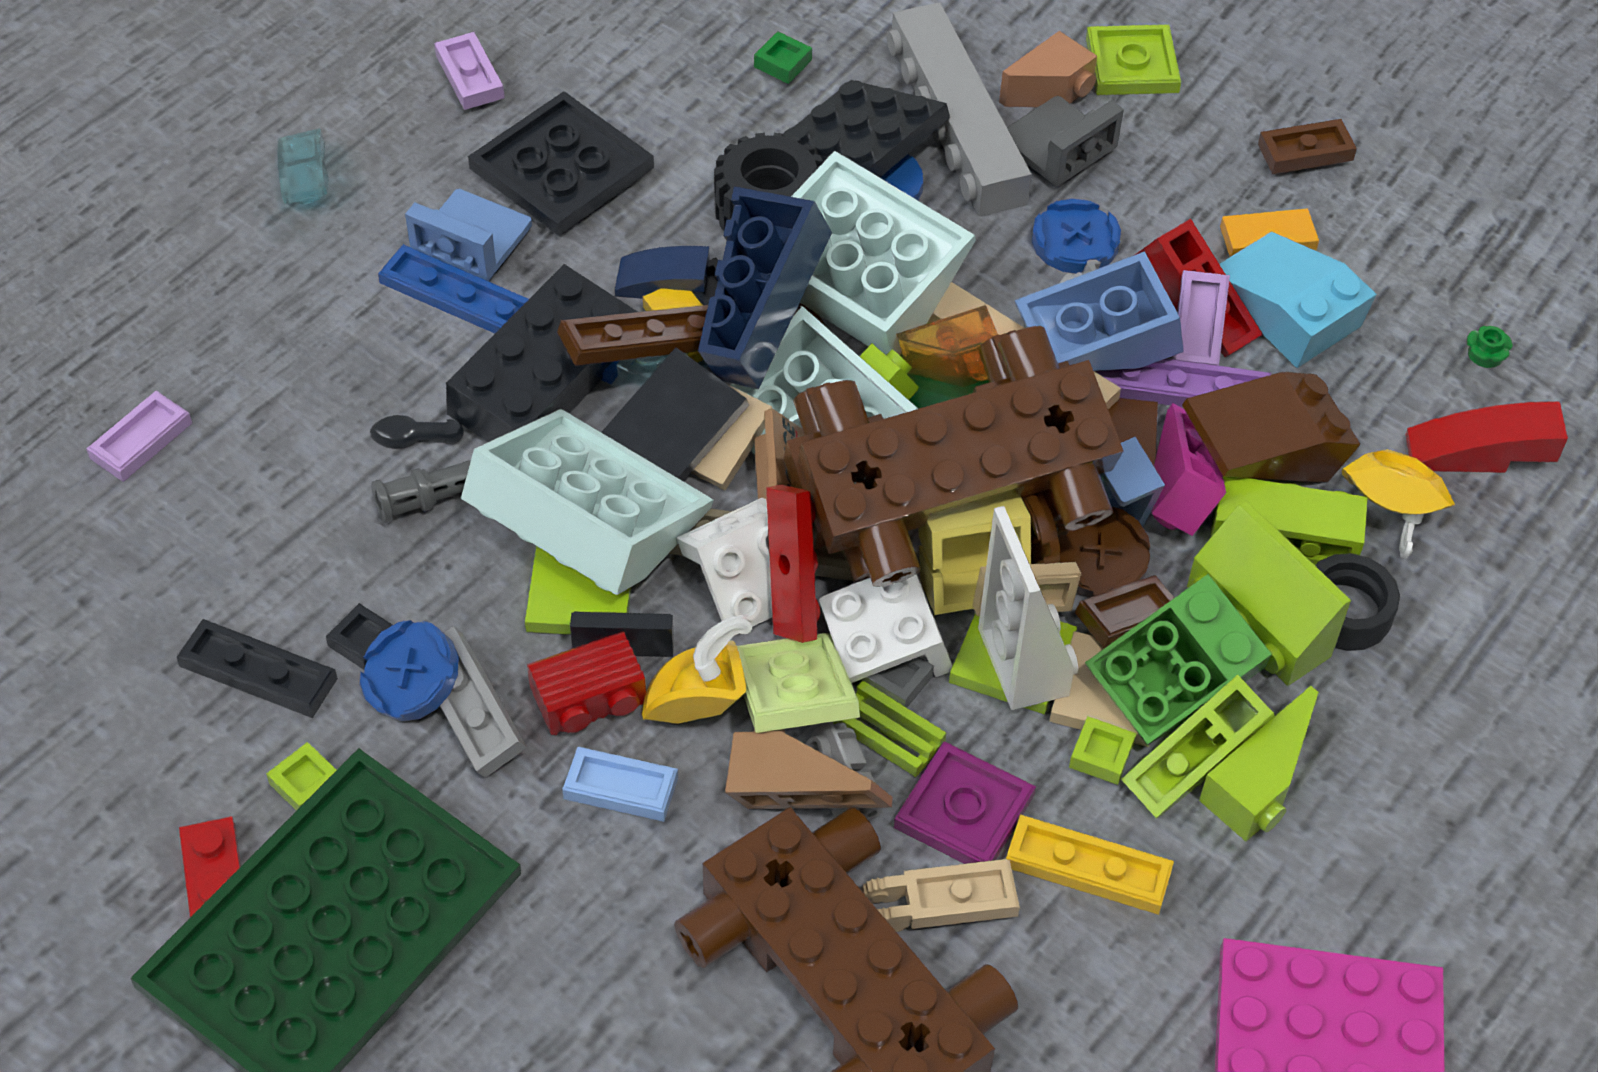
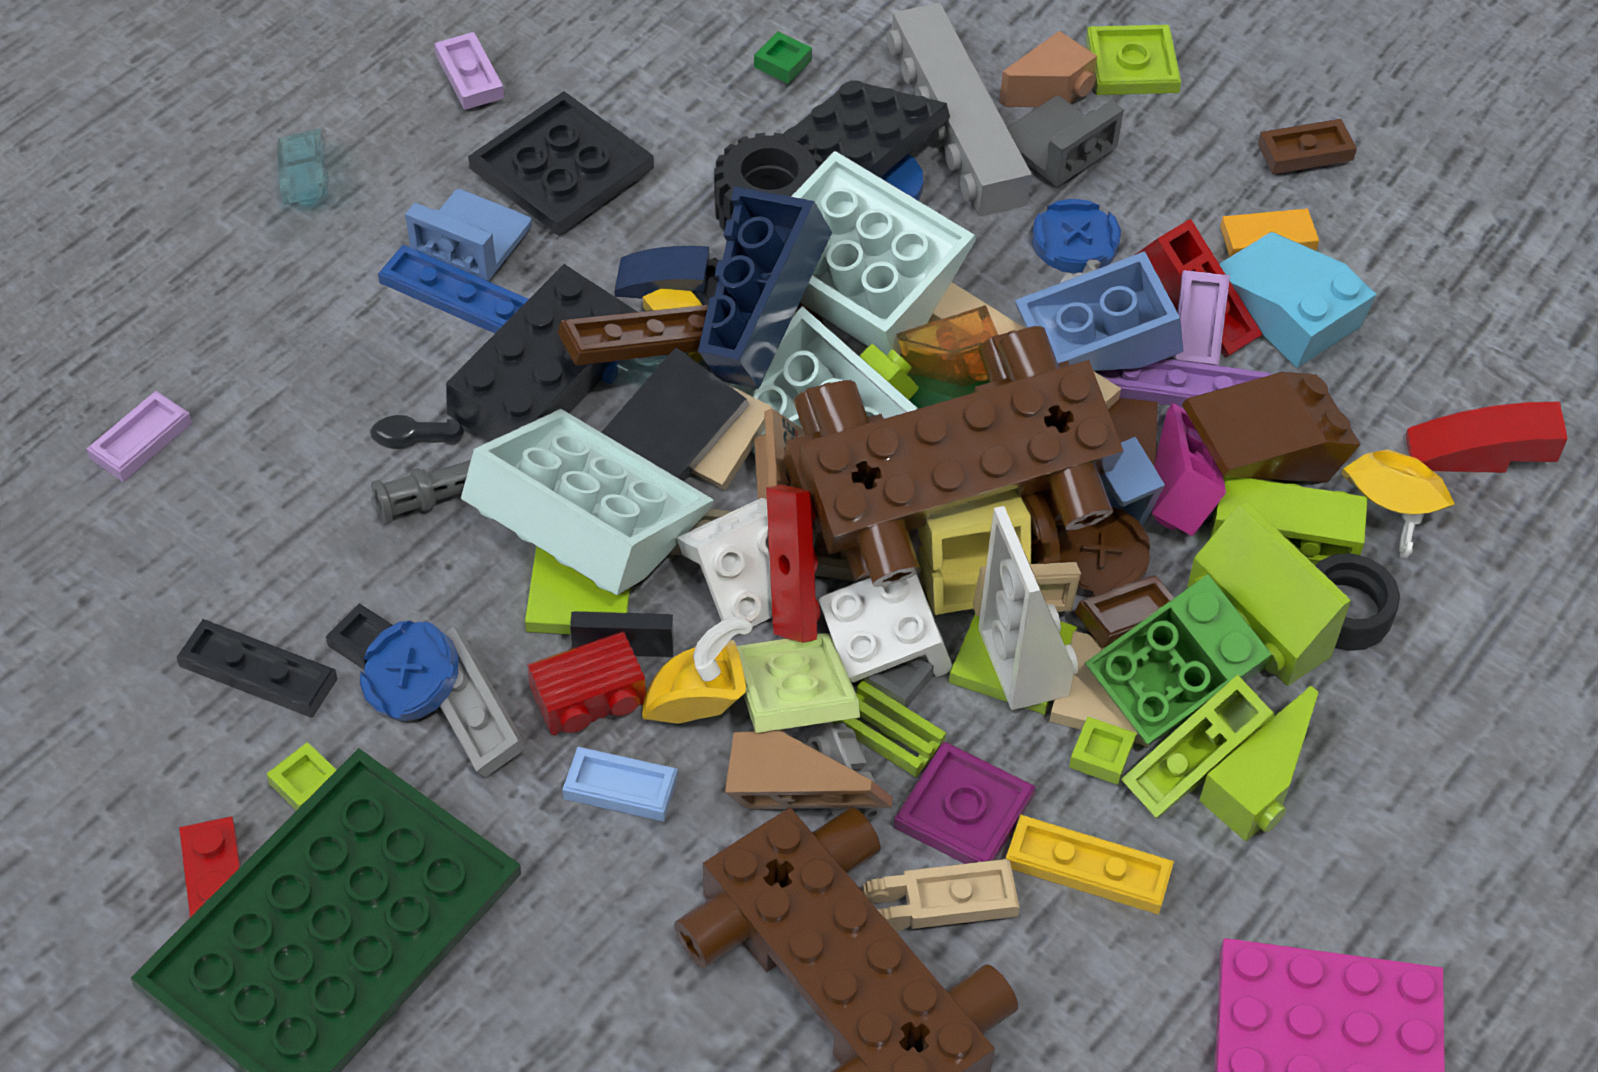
green plate [1466,326,1513,368] -> none

